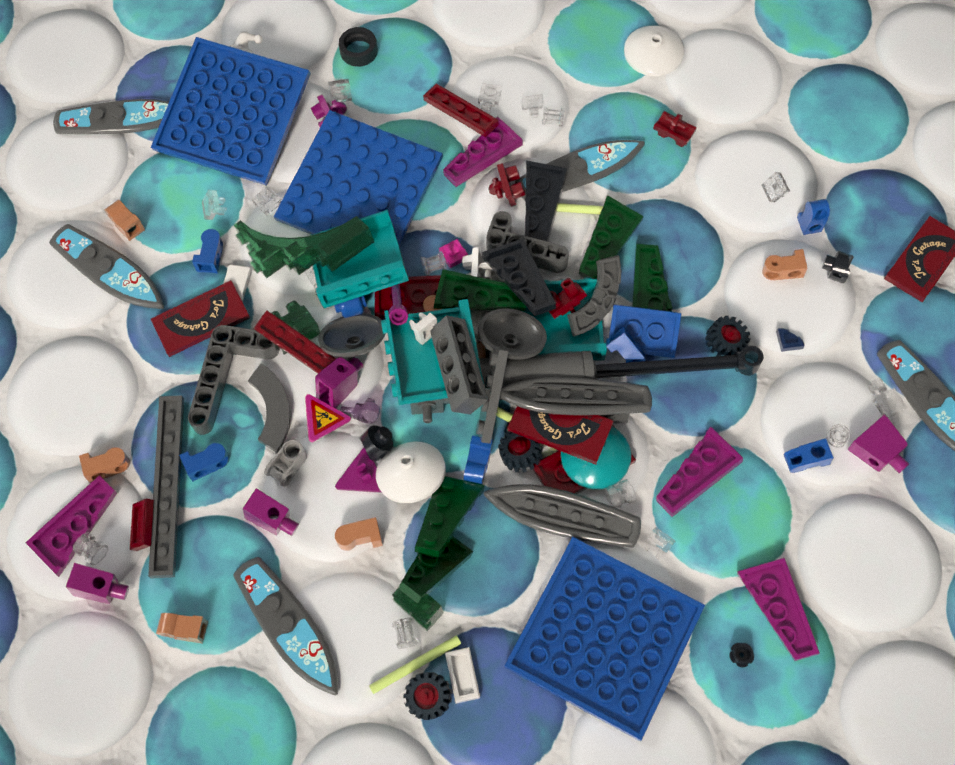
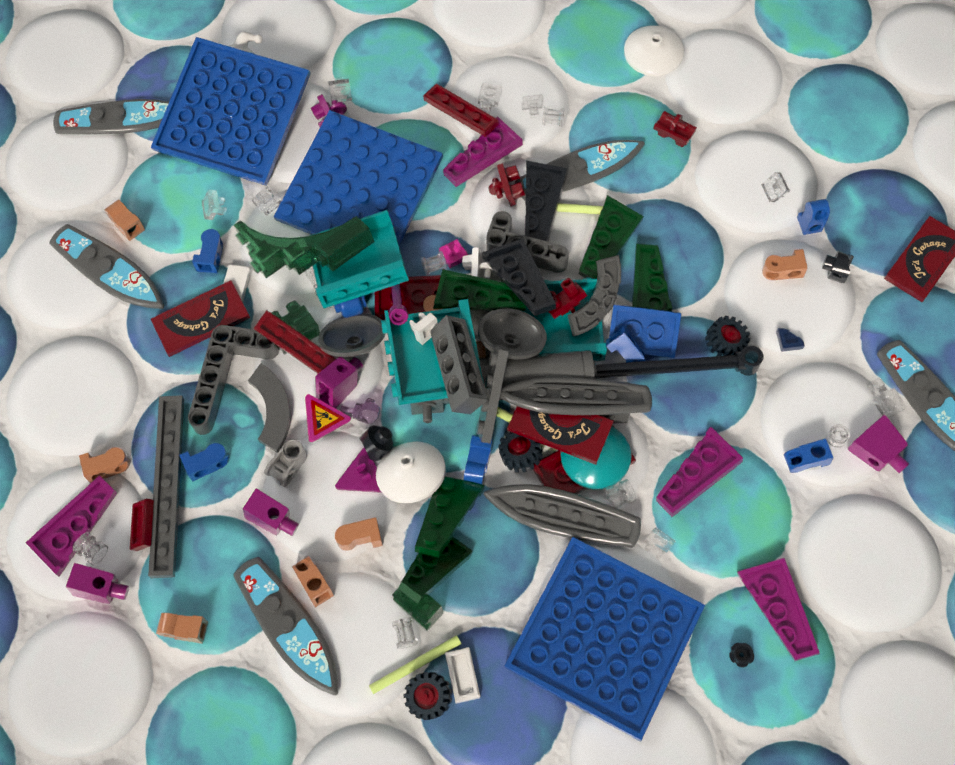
black tyre [339,27,378,67] -> none
none -> nougat leg [292,556,334,608]

